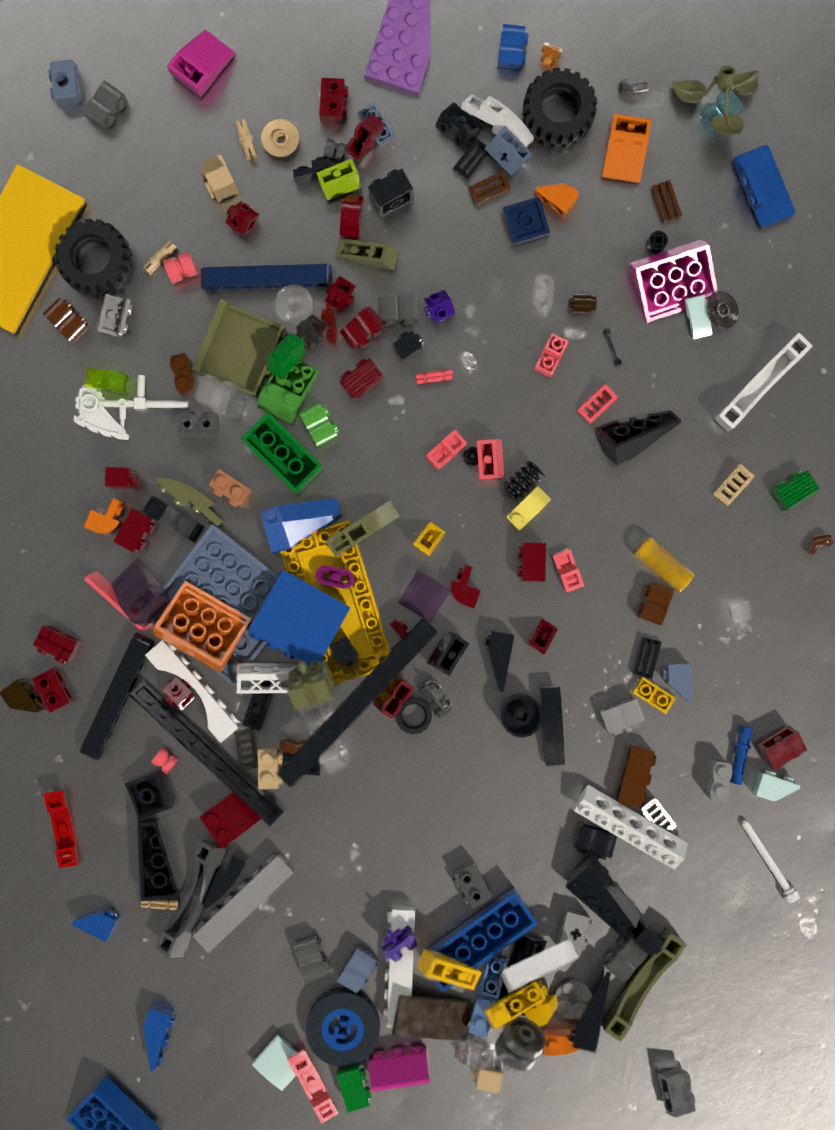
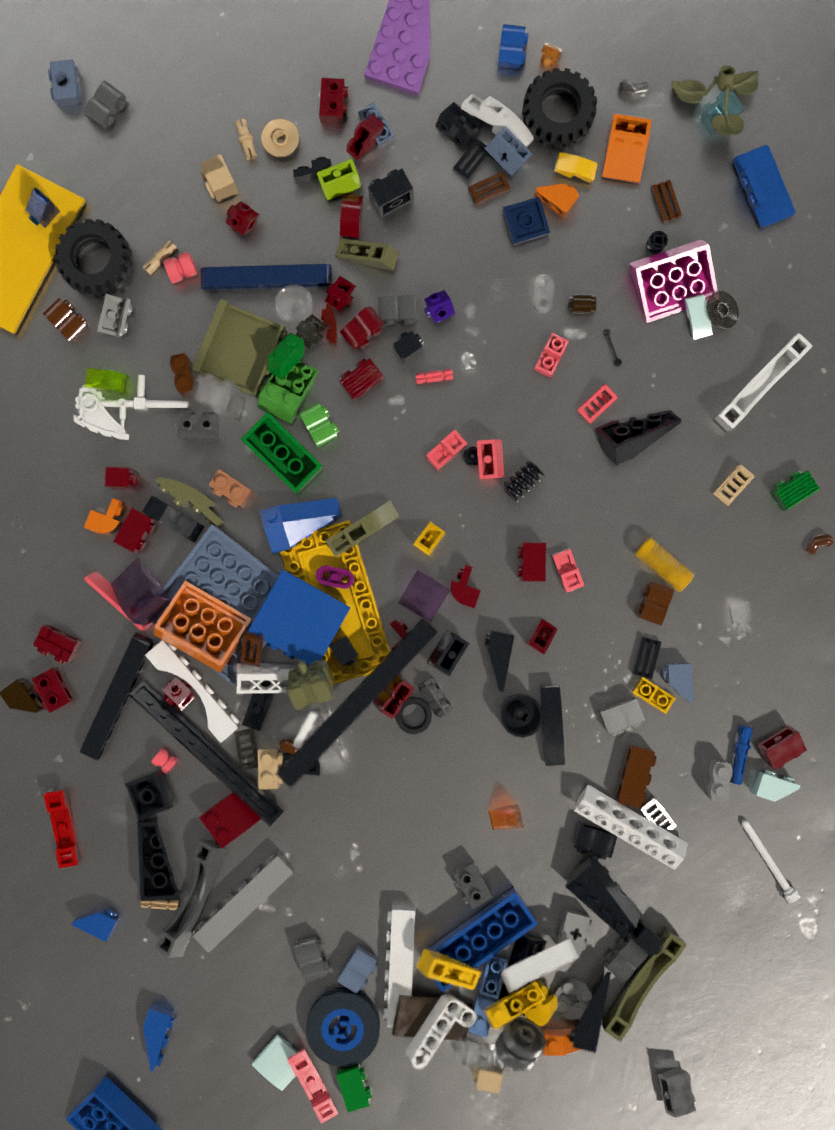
dark pink slope [167,29,235,98] -> none
black slope [203,852,248,909] -> none
dark grey wheel [323,138,347,163] -> none
dark pink slope [369,1045,430,1092] -> none
dark purple hips [380,925,418,962] -> none
light yellow brick [506,486,551,531] -> none
none -> slope [25,187,60,228]
none -> reddish brown tile [240,631,264,667]
none -> white plate [293,711,318,749]
none -> white beam [405,993,476,1069]
none -> clear orange slope [489,804,523,830]
none -> yellow slope [554,152,598,183]

